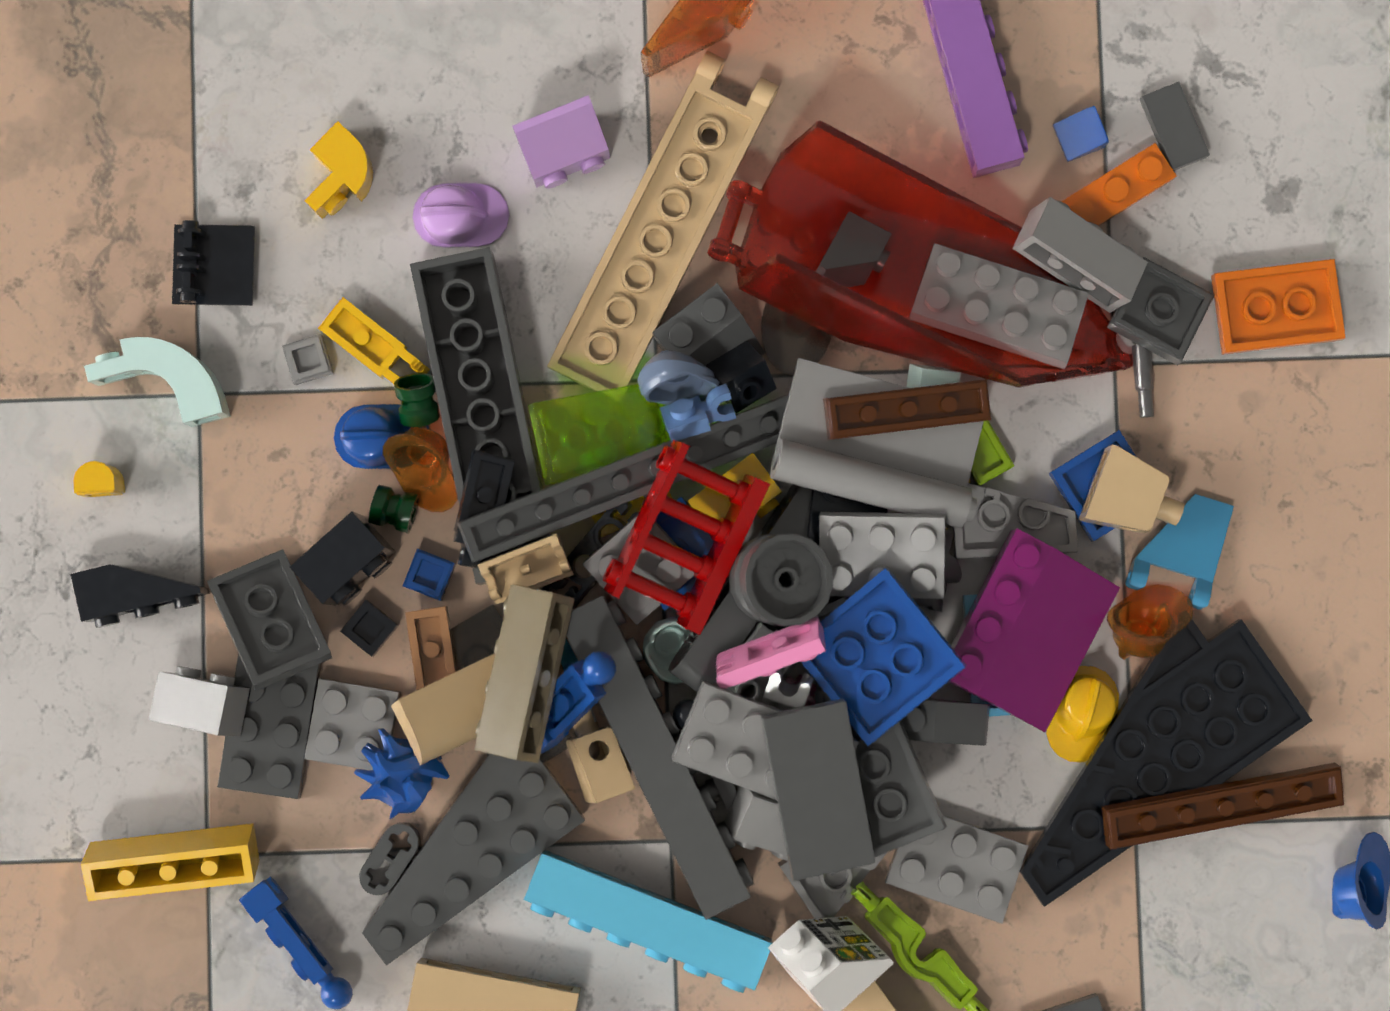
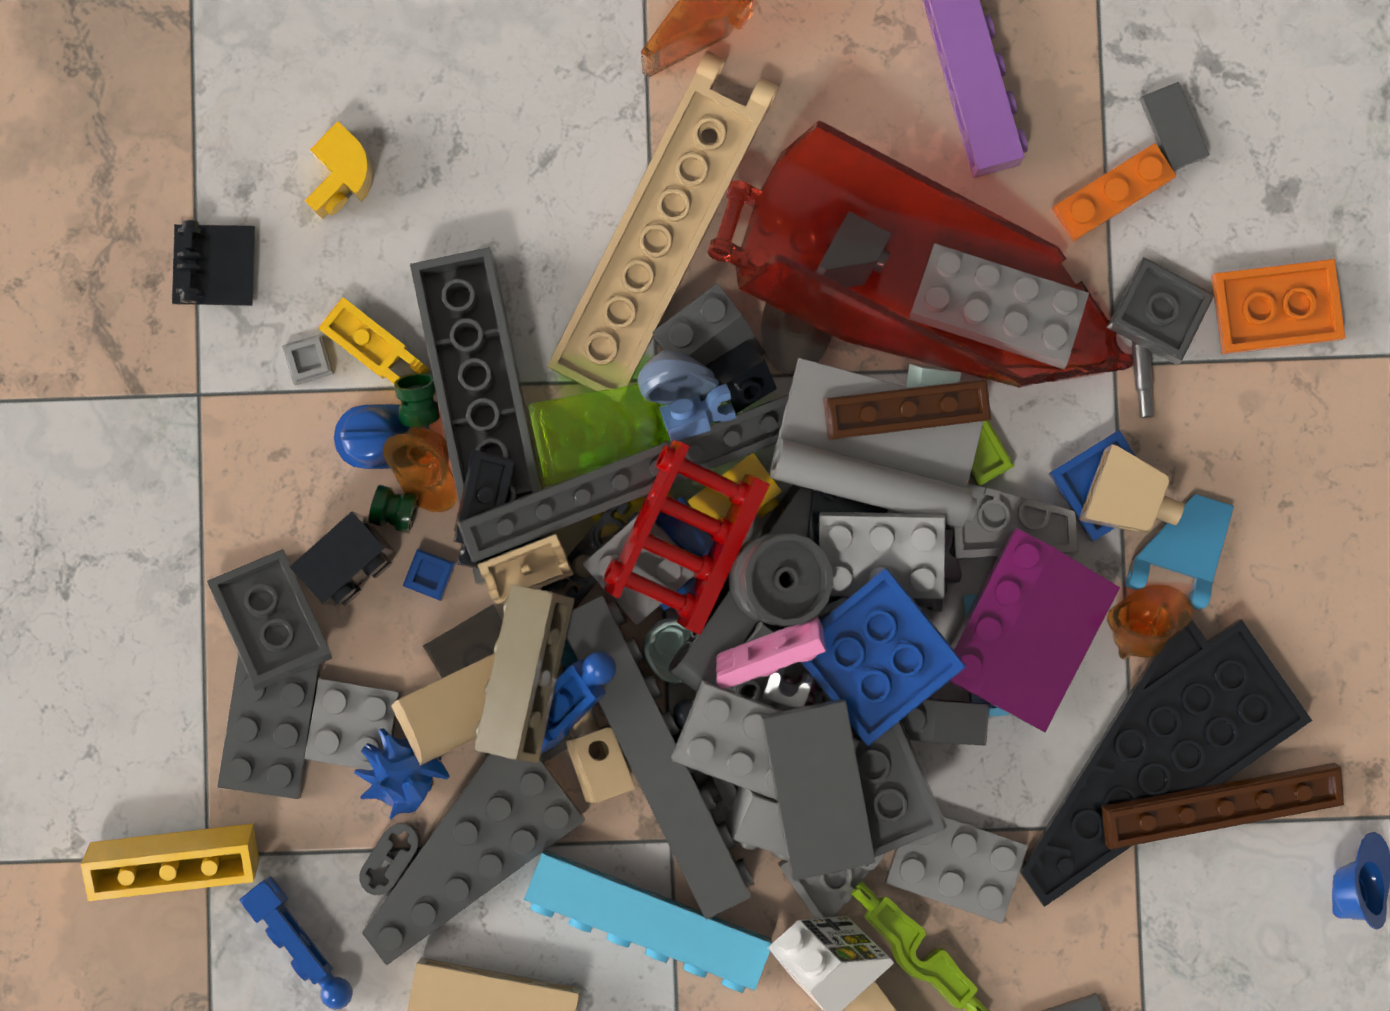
black slope [70,564,210,628] -> none
yellow brick [73,461,125,498] -> none
light aqua arch [84,337,231,427] -> none
brick [149,666,250,737] -> none
black tile [340,600,399,657] -> none
medium nougat plate [405,606,457,690] -> none
lavender piece [413,183,509,247] -> none
lavender slope [512,95,610,189] -> none
light grey brick [1012,197,1148,313] -> none
yellow piece [1046,666,1119,763] -> none
blue slope [1053,106,1109,162] -> none

